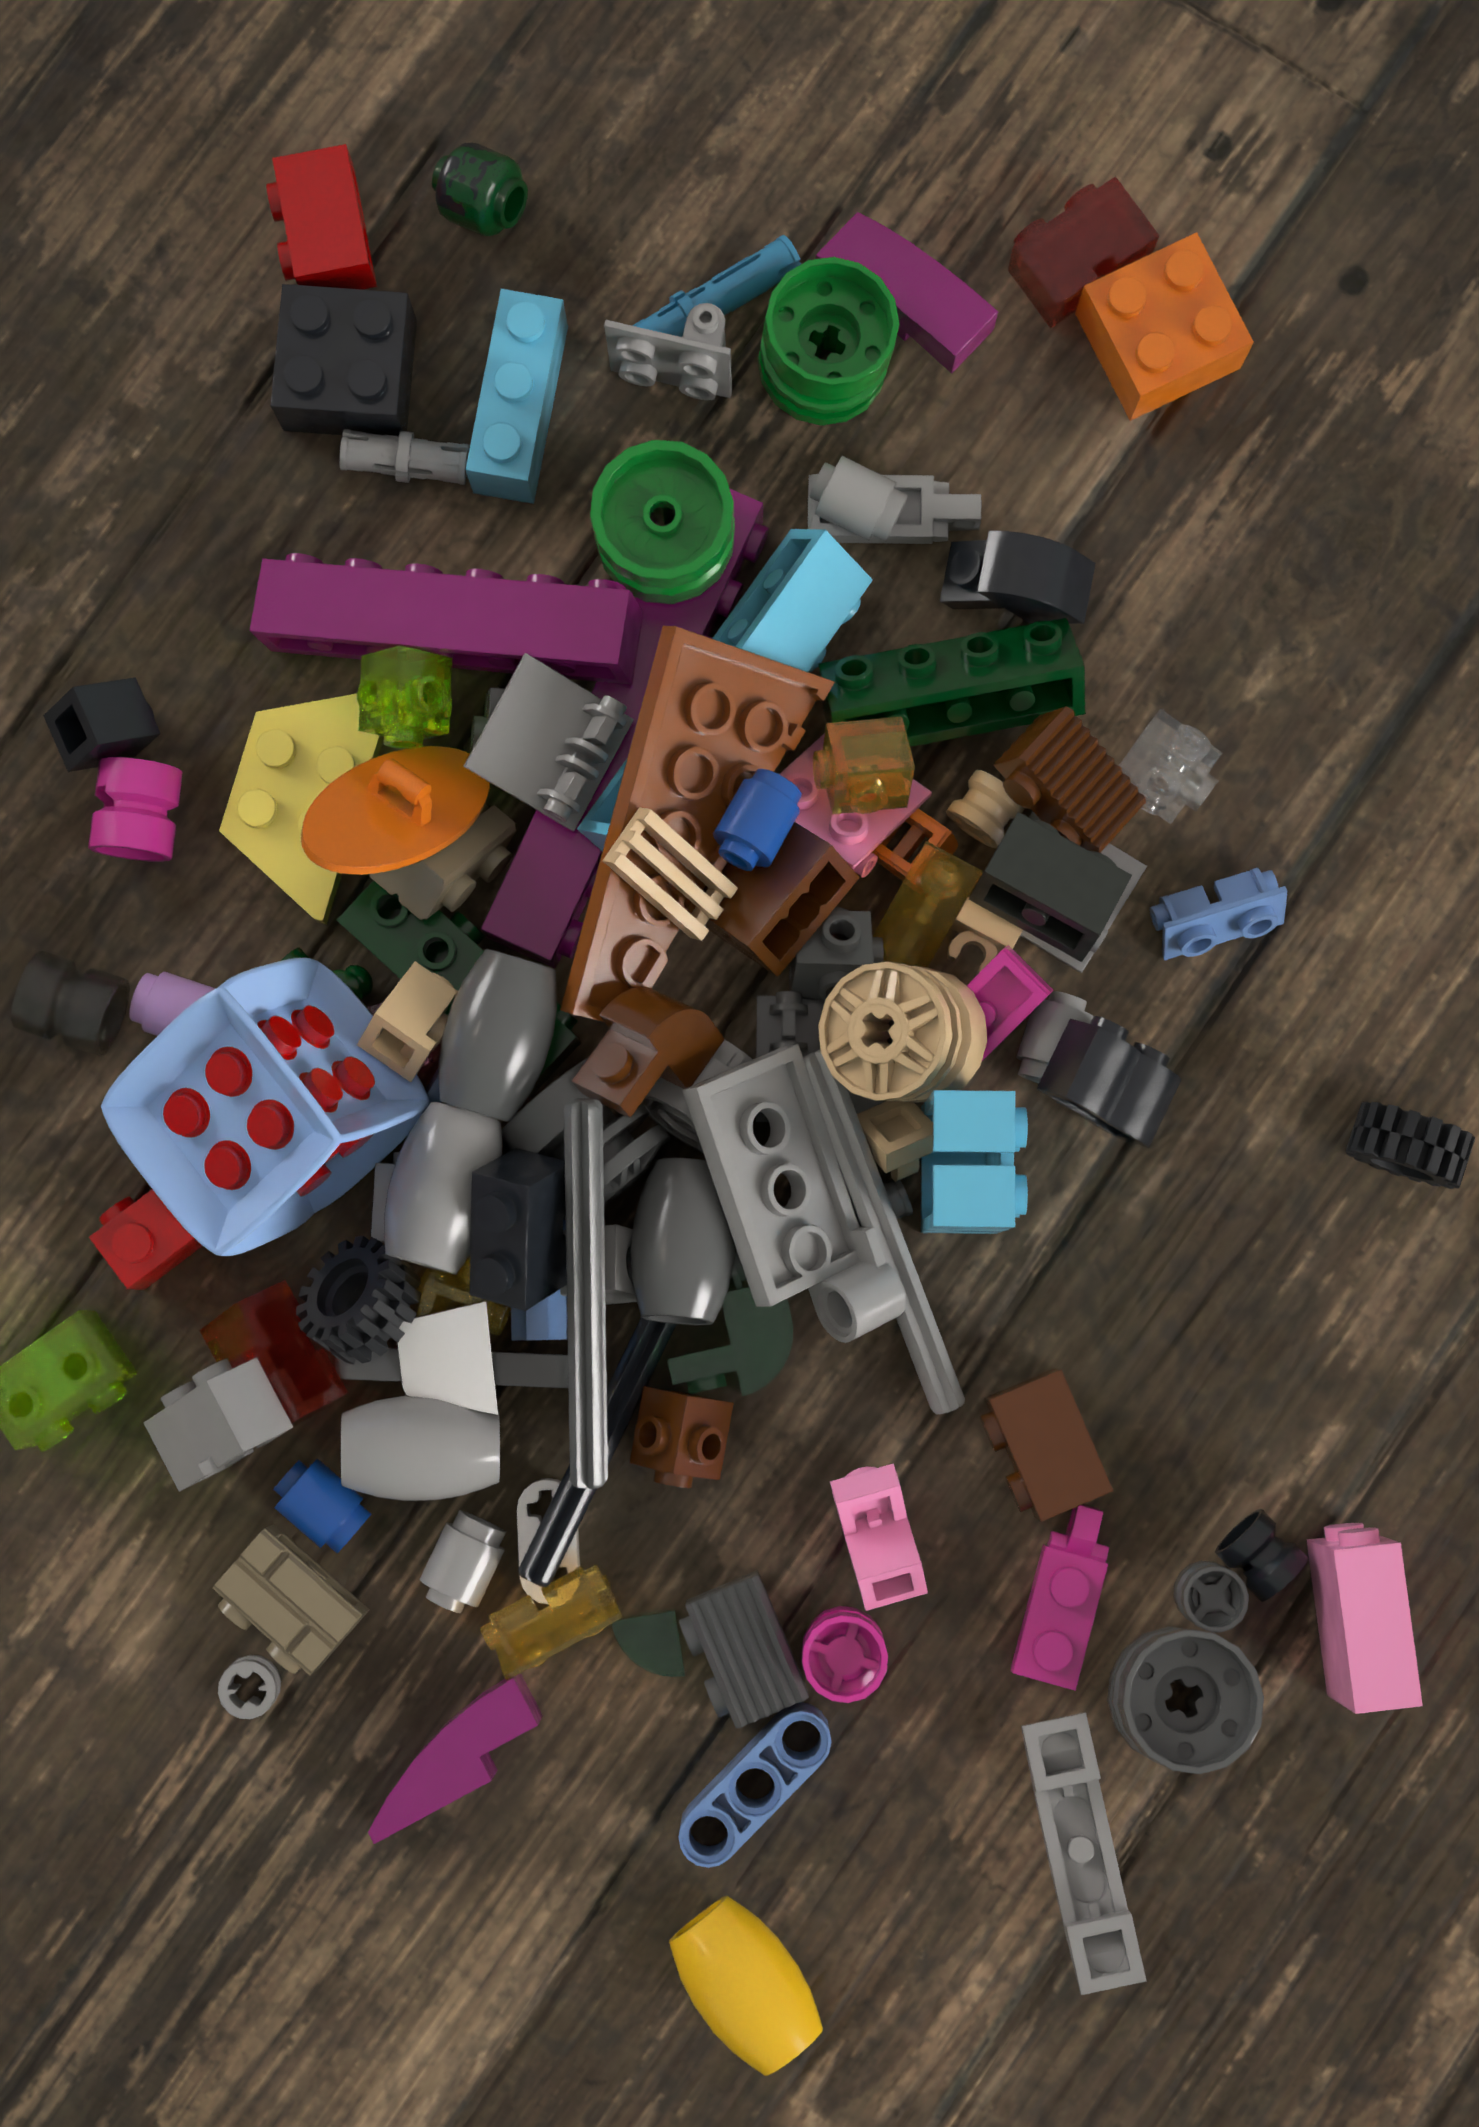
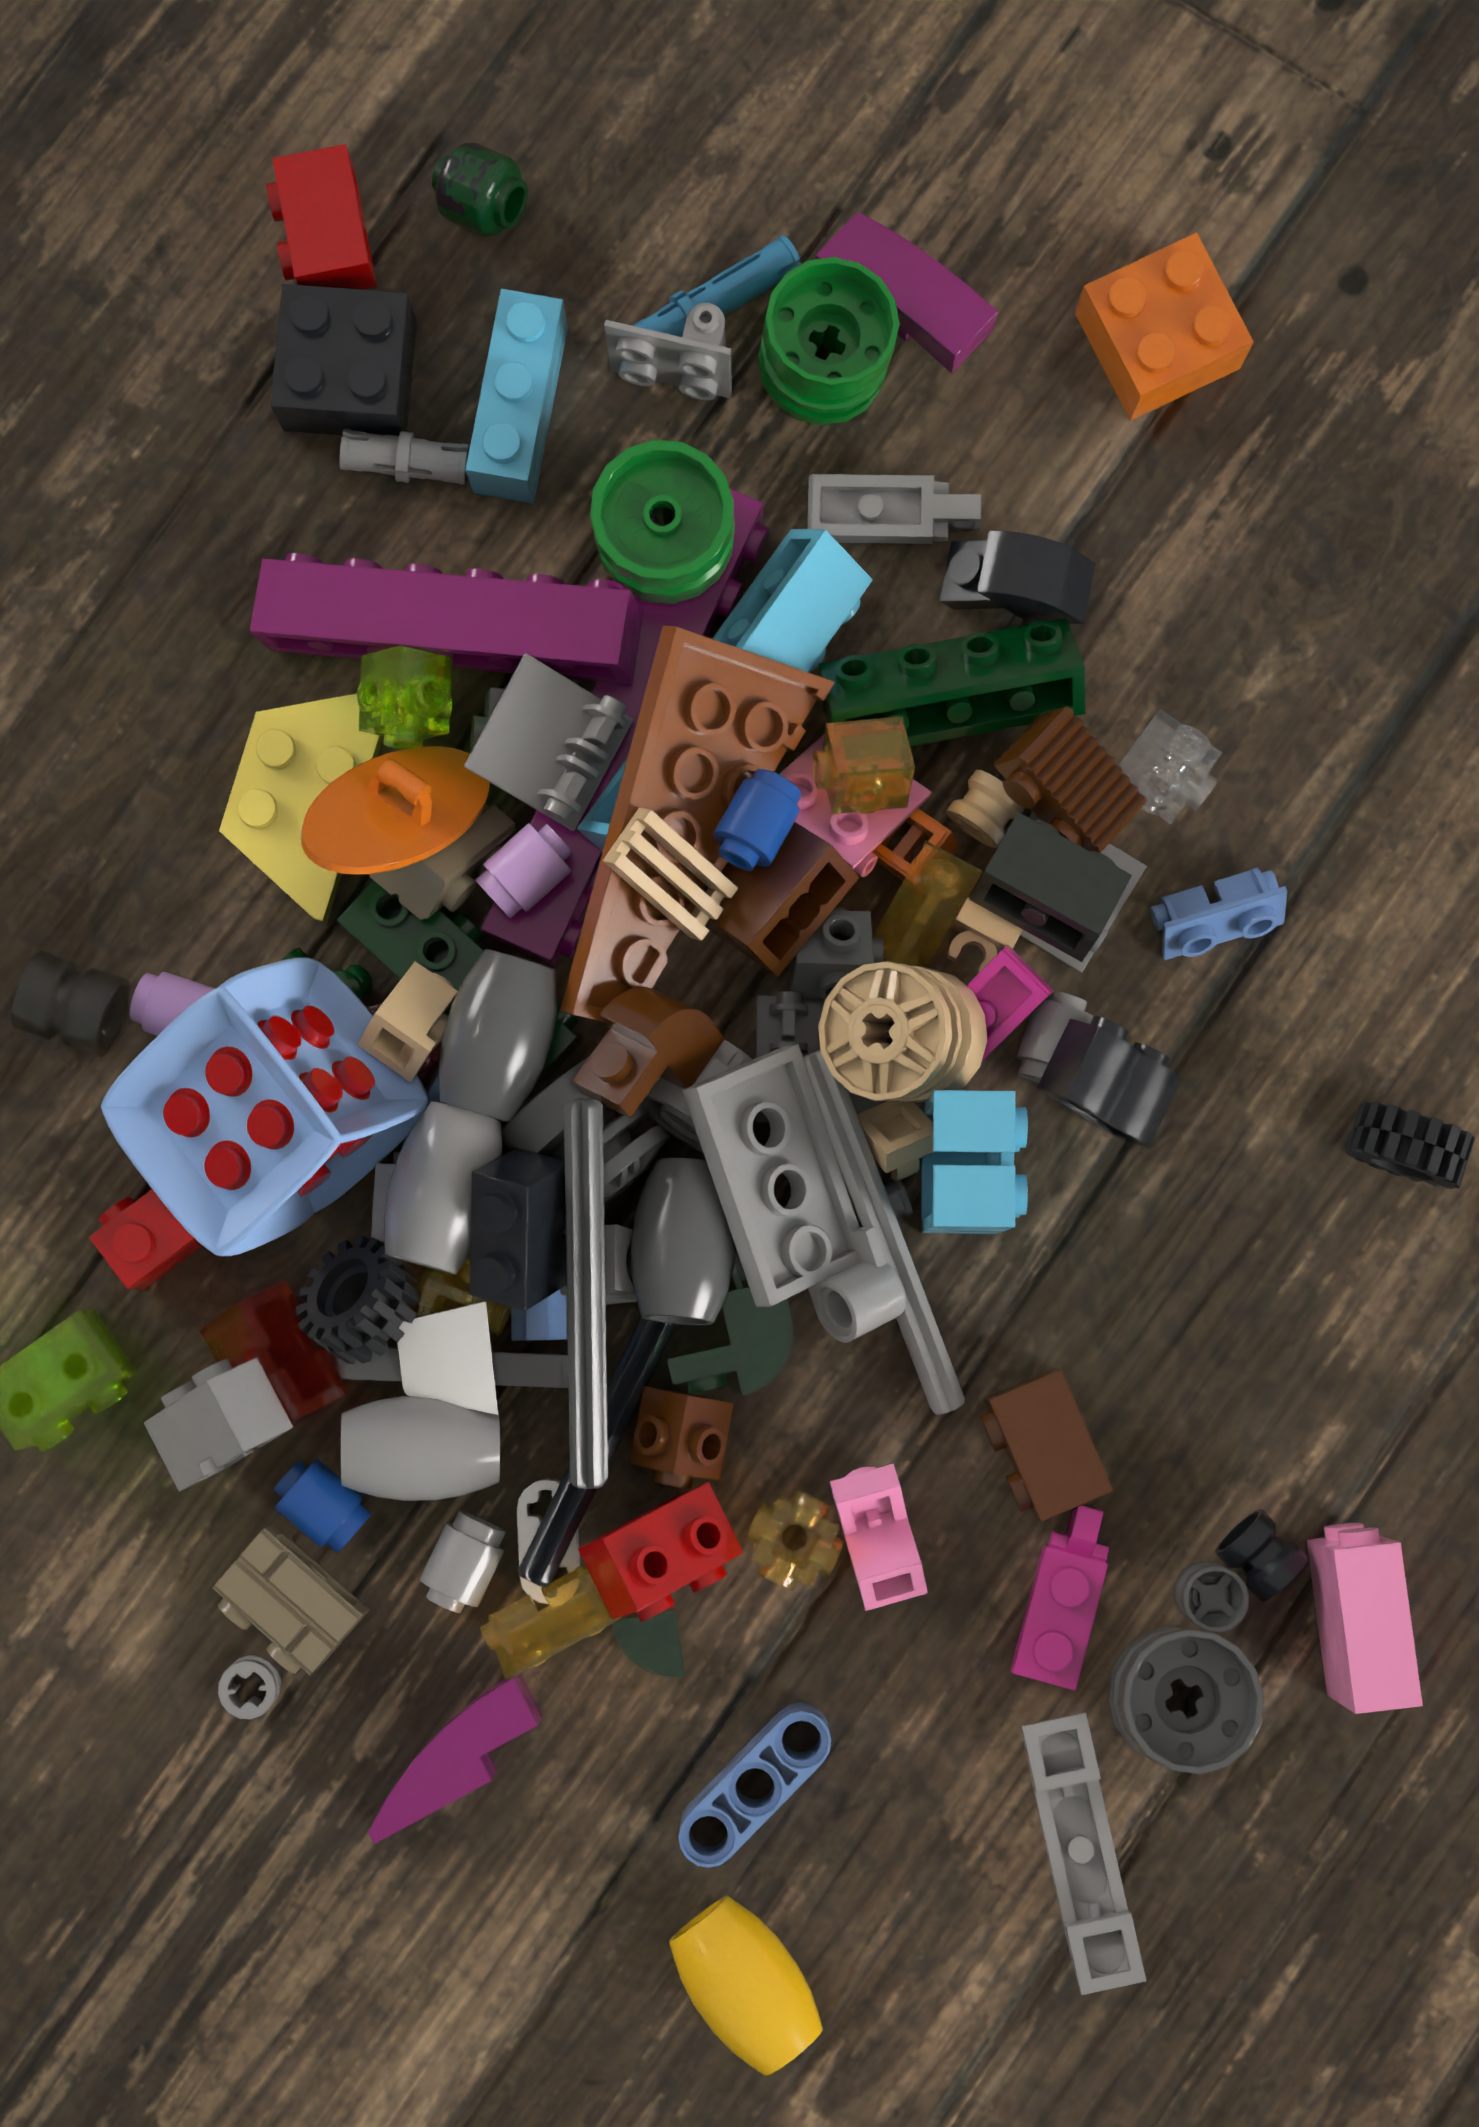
black brick [43,677,161,772] -> none
dark pink wheel [88,757,183,862] -> none
dark grey brick [679,1570,809,1729] -> none
dark pink wheel [802,1606,888,1703] -> none
light grey brick [809,456,908,542] -> none
clear red brick [1008,176,1159,328] -> none
none -> lavender brick [475,823,573,918]
none -> red brick [577,1482,744,1622]
none -> clear yellow brick [745,1489,845,1590]

